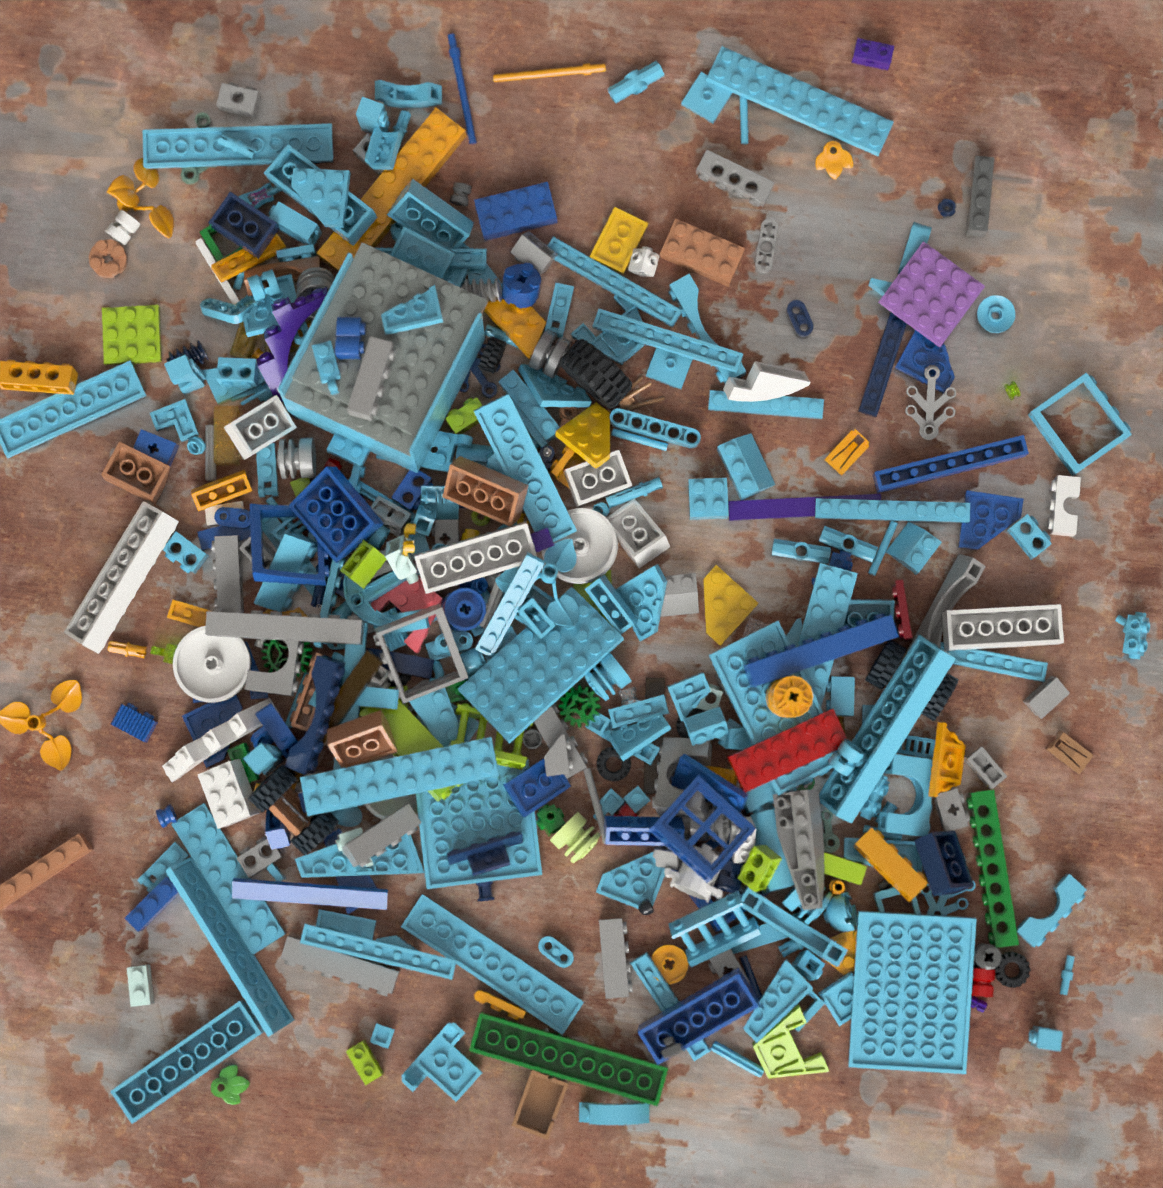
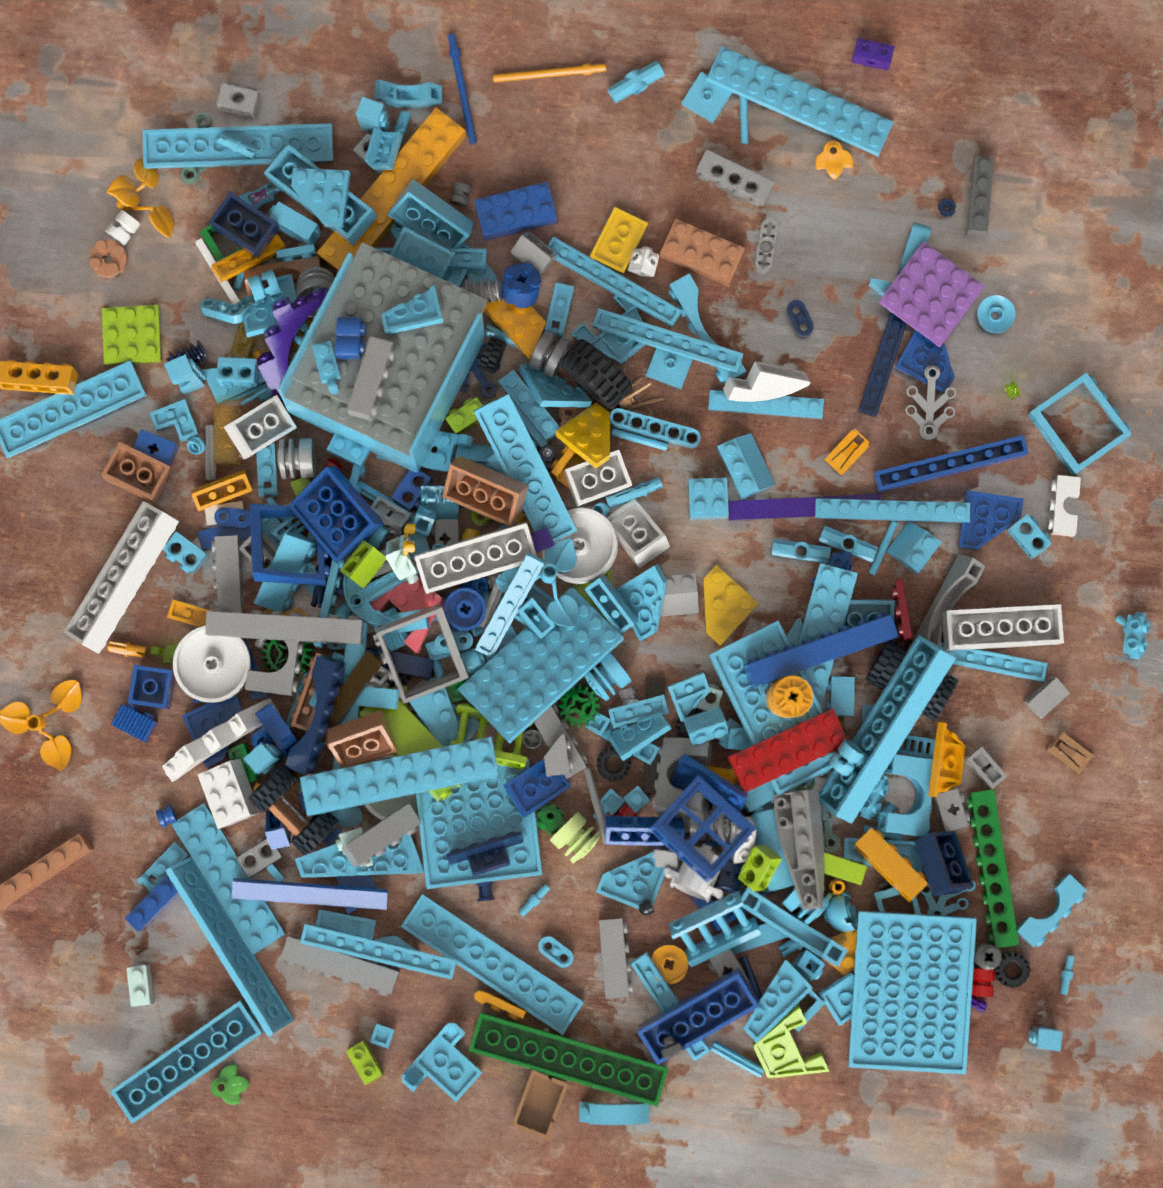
none -> blue brick [128,665,175,710]
none -> medium azure bar [518,884,550,917]

